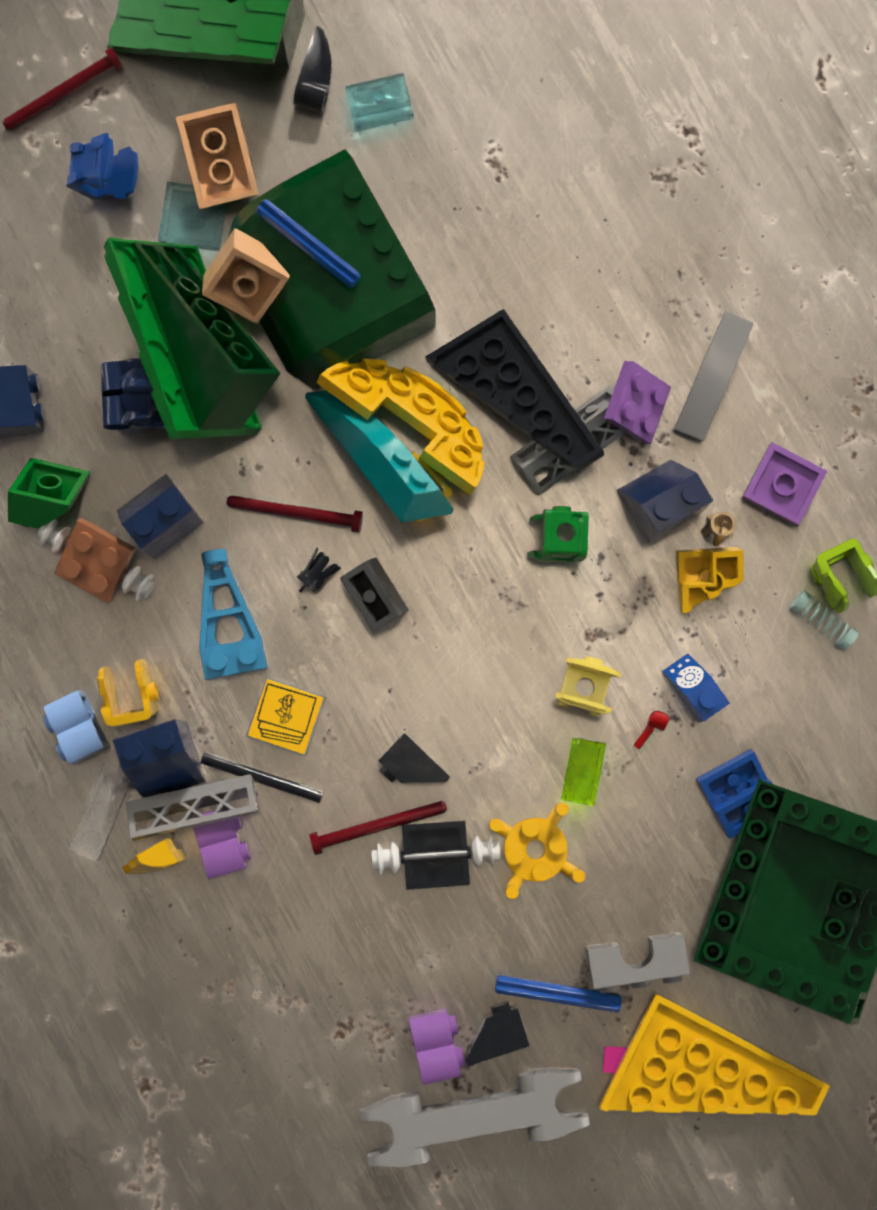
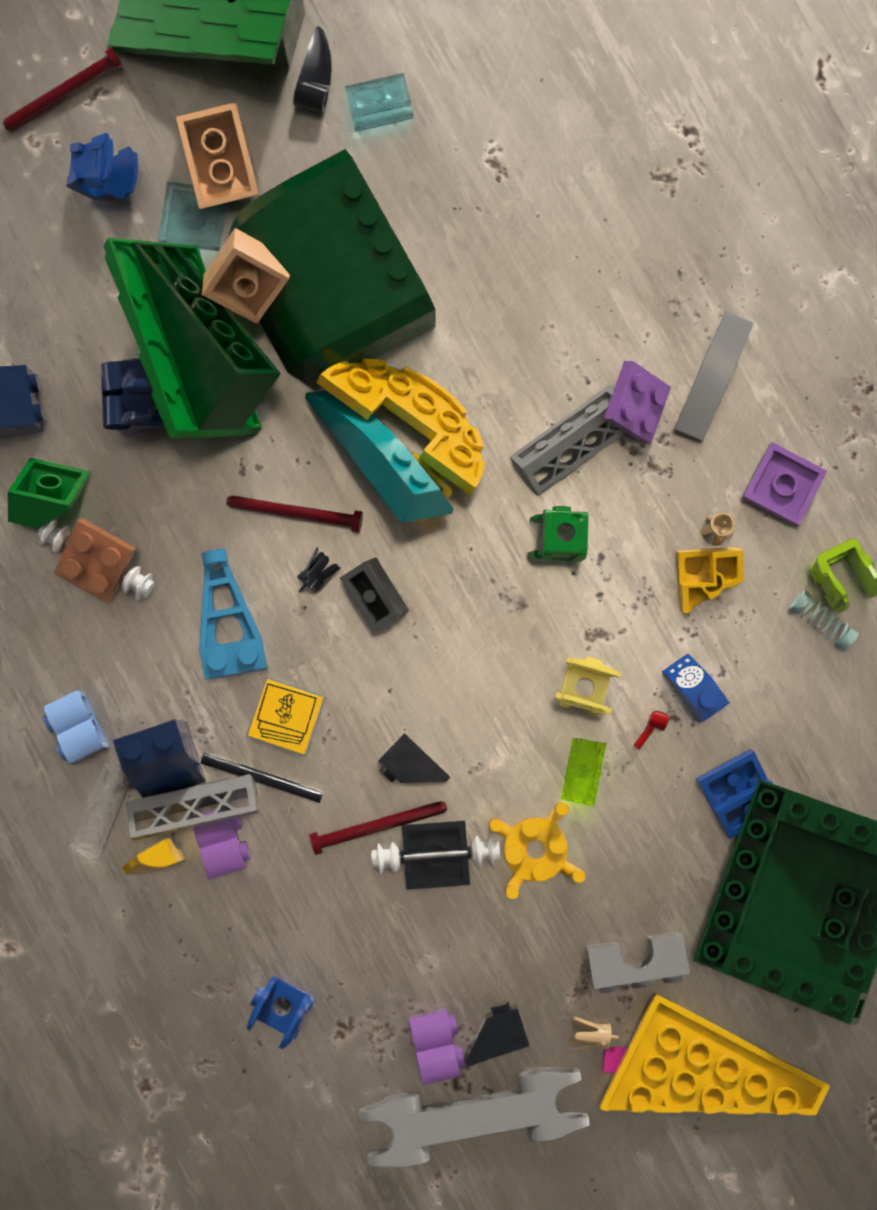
yellow piece [96,659,159,727] -> none
dark blue slope [117,474,204,560] -> none
blue axle [256,199,361,288] -> none
black wing [425,309,604,472] -> none
blue axle [495,975,622,1013] -> none
dark blue slope [617,460,714,543] -> none
none -> blue piece [246,976,314,1049]
none -> tan piece [569,1017,619,1051]

